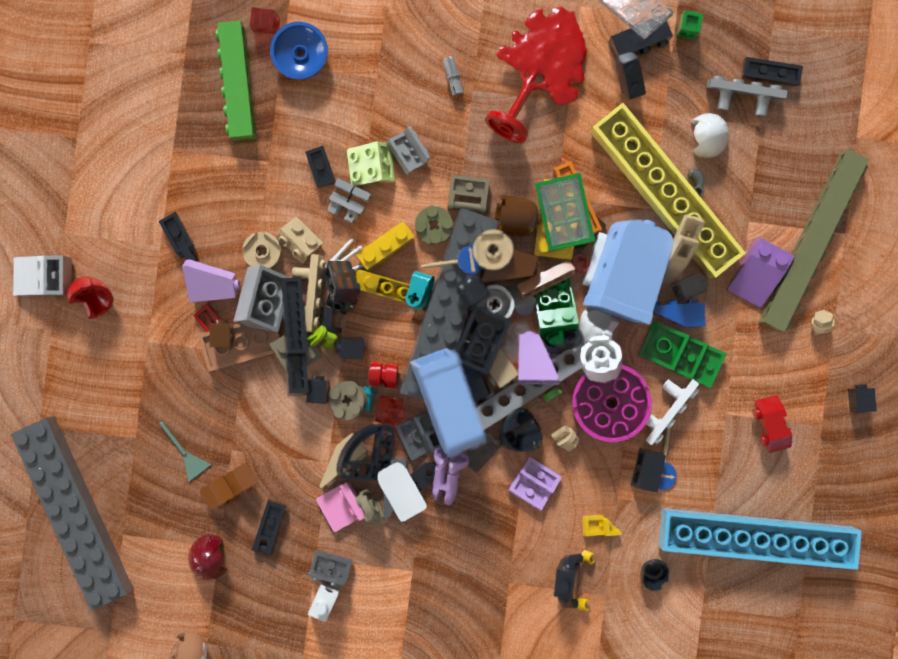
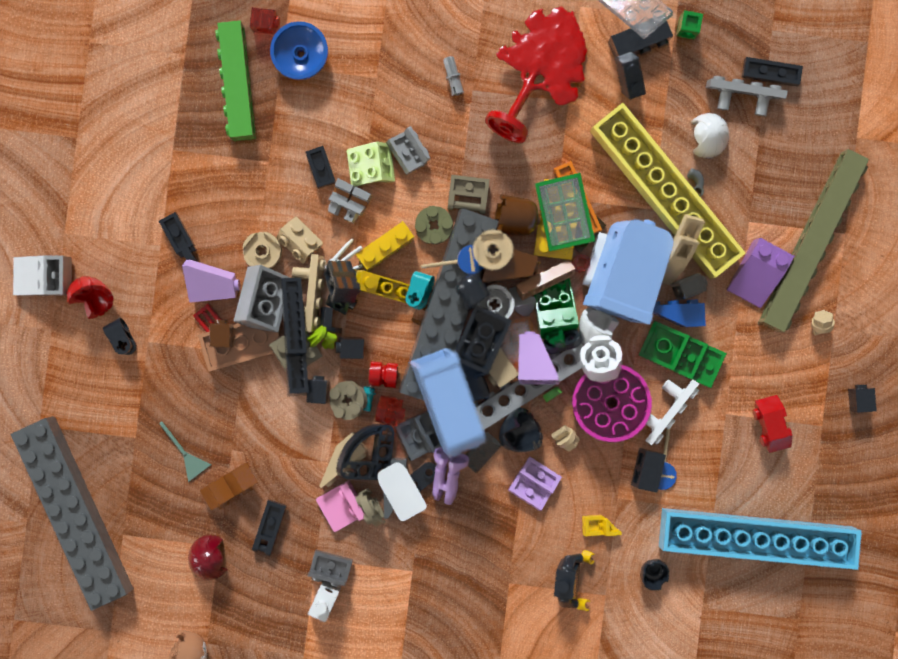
none -> black piece [103,317,137,355]

